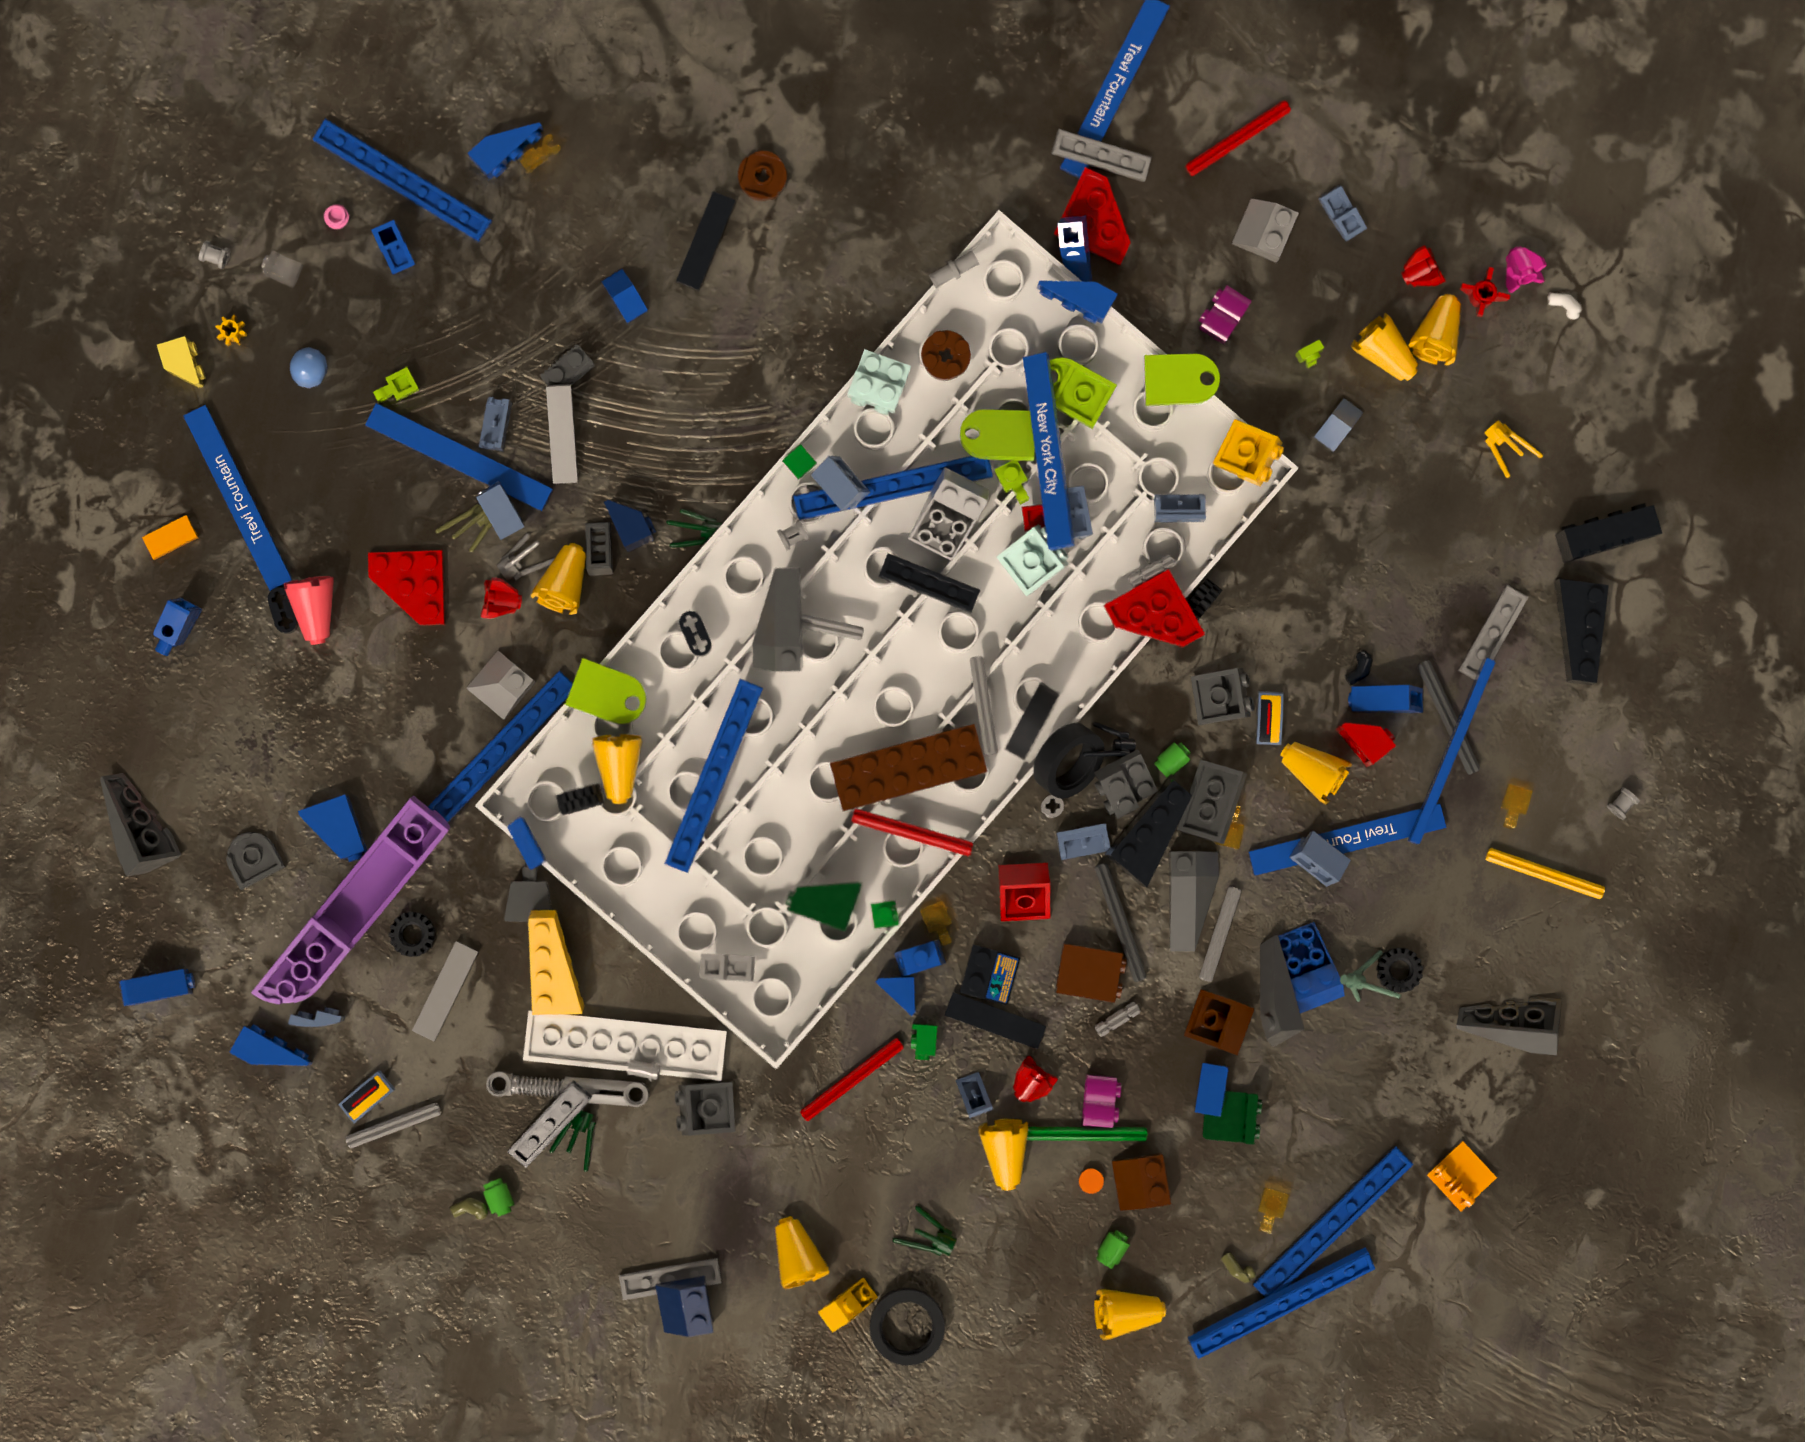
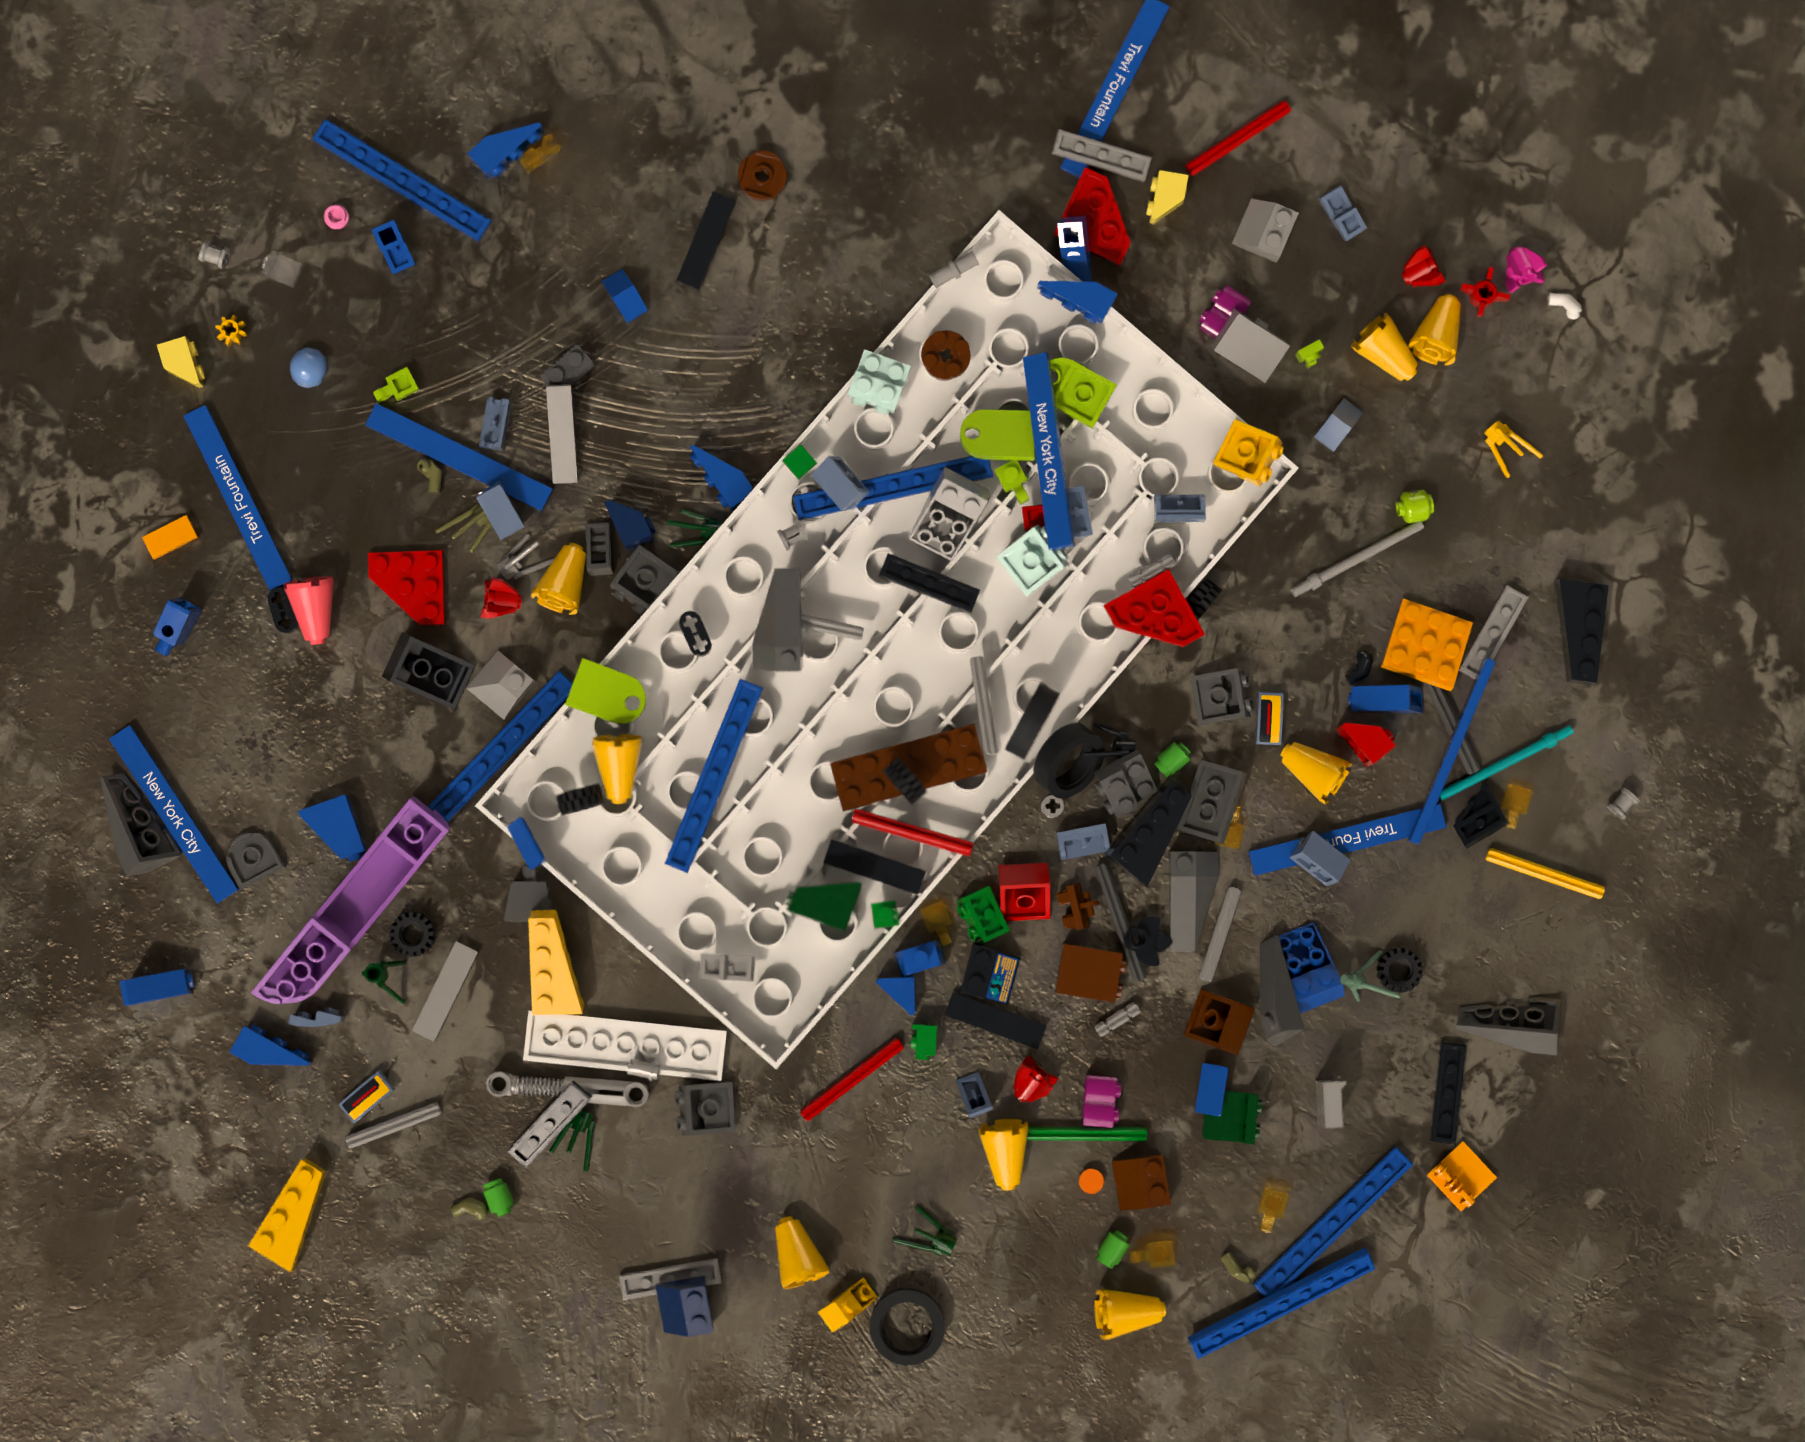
lime tile [1144,354,1220,406] -> none
black wedge [1555,503,1662,563] -> none
none -> blue tile [109,725,239,904]
none -> yellow wedge [248,1158,327,1272]
none -> dark green plant [361,960,407,1004]
none -> black slope [382,632,475,710]
none -> olive arm [417,459,442,493]
none -> dark grey plate [610,545,679,615]
none -> blue slope [689,445,753,511]
none -> black tile [823,839,926,895]
none -> black tyre [882,758,927,805]
none -> green bracket [957,886,1010,945]
none -> reddish brown hips [1056,884,1100,930]
none -> black plate [1124,917,1172,966]
none -> clear yellow plate [1129,1240,1175,1268]
none -> light yellow slope [1146,170,1188,224]
none -> light grey container [1210,308,1290,383]
none -> light grey bar [1290,522,1424,597]
none -> light grey container [1315,1075,1346,1128]
none -> light orange plate [1381,598,1473,691]
none -> lime head [1396,490,1434,523]
none -> black tile [1430,1042,1466,1144]
none -> teal bar [1440,725,1574,801]
none -> black wing [1453,783,1510,849]

